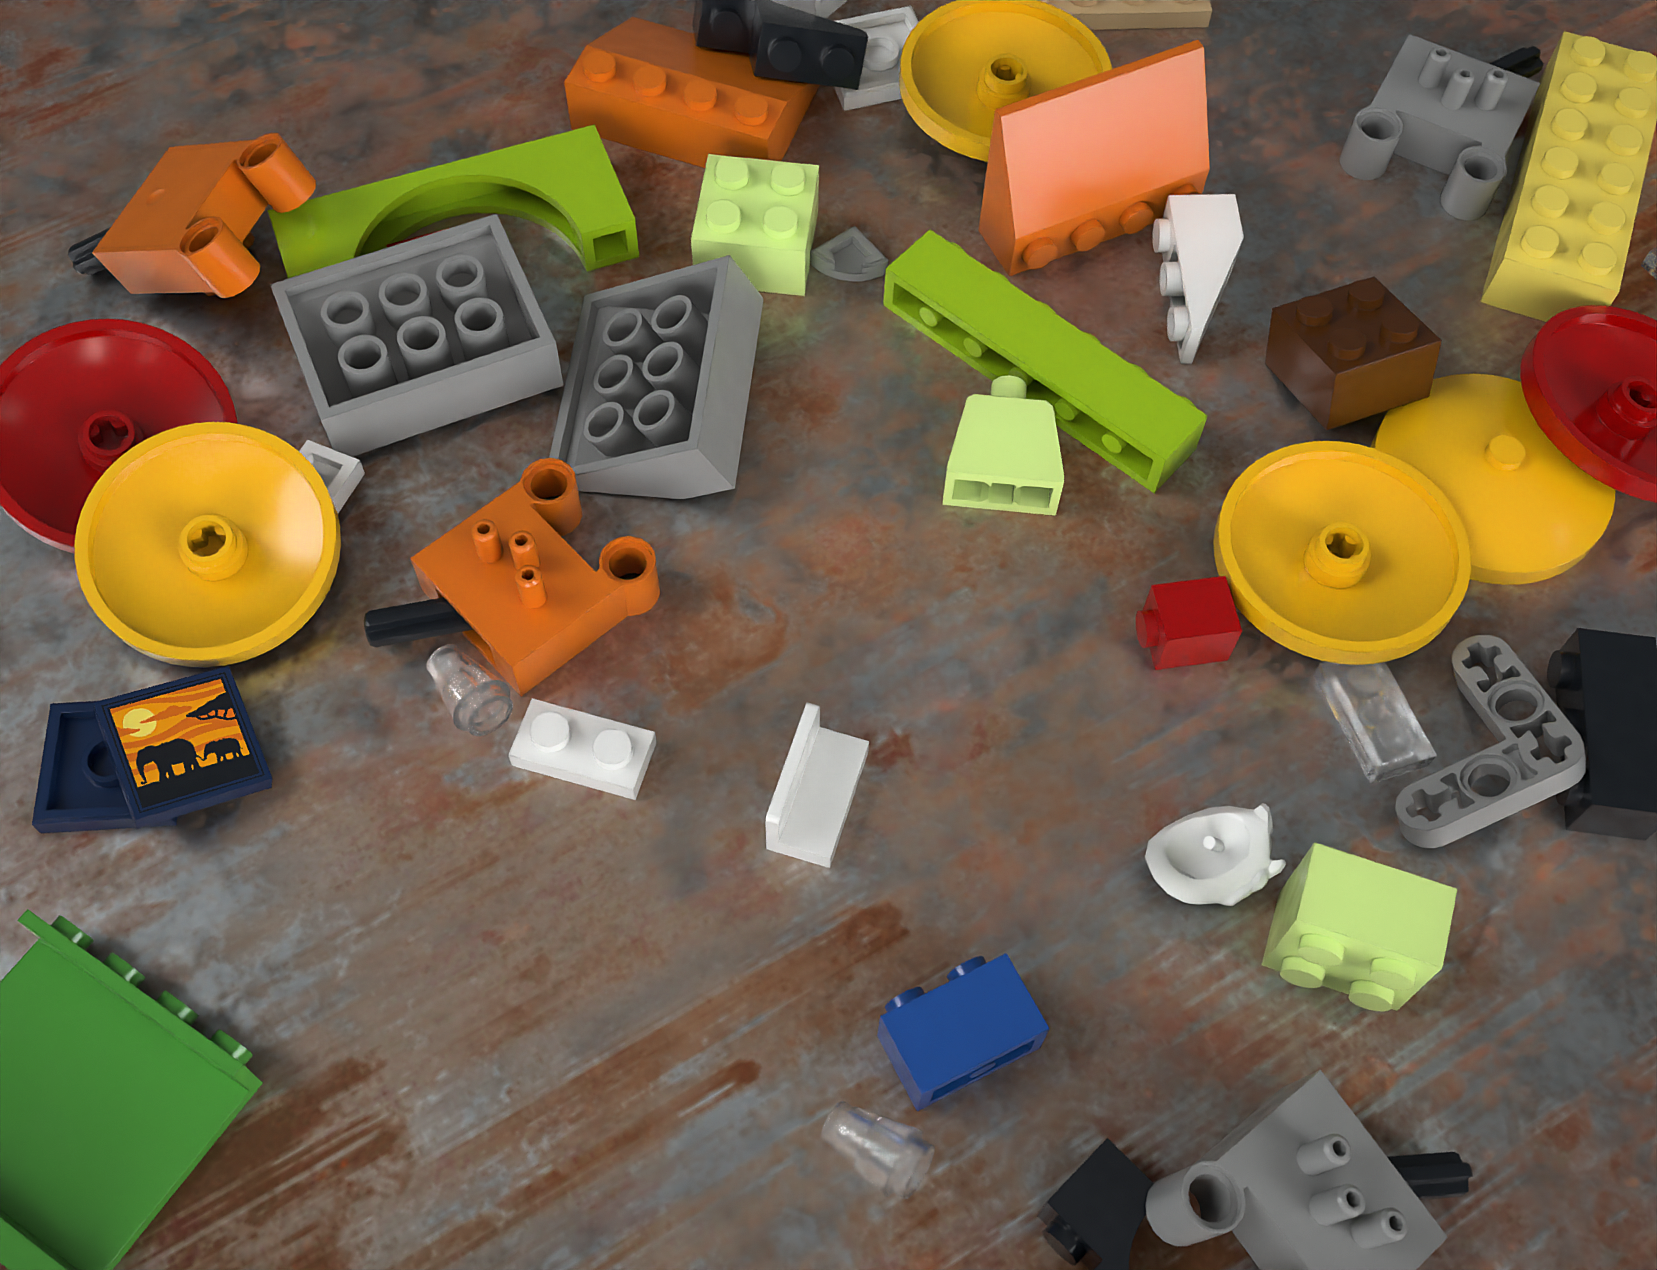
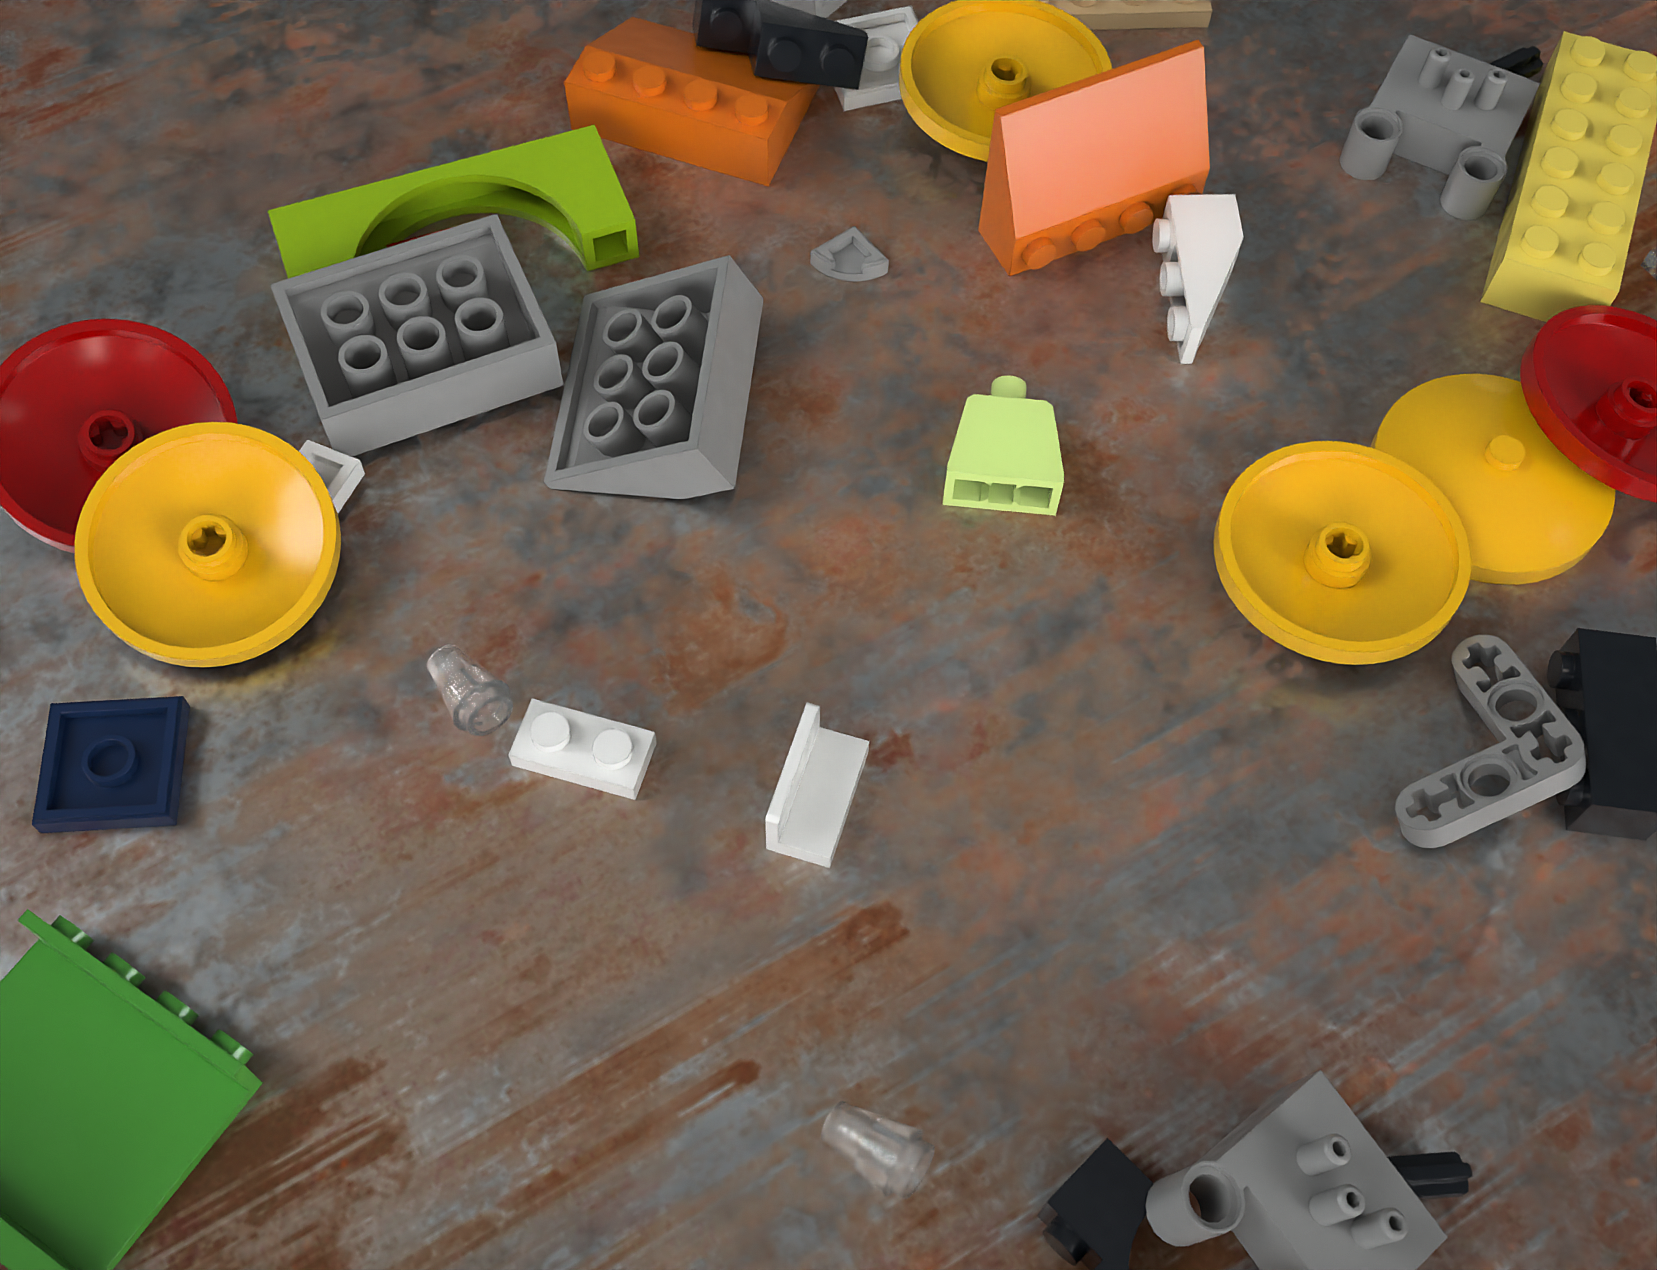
orange piece [68,132,316,298] -> none
tile [93,666,273,829] -> none
orange piece [364,458,660,697] -> none
yellowish green brick [691,154,819,296] -> none
blue brick [877,953,1050,1112] -> none
lime brick [883,229,1208,494] -> none
red brick [1136,576,1242,670] -> none
white hat [1145,803,1286,906] -> none
yellowish green brick [1262,842,1457,1011] -> none
reddish brown brick [1265,276,1442,430] -> none
clear plate [1313,662,1437,784] -> none

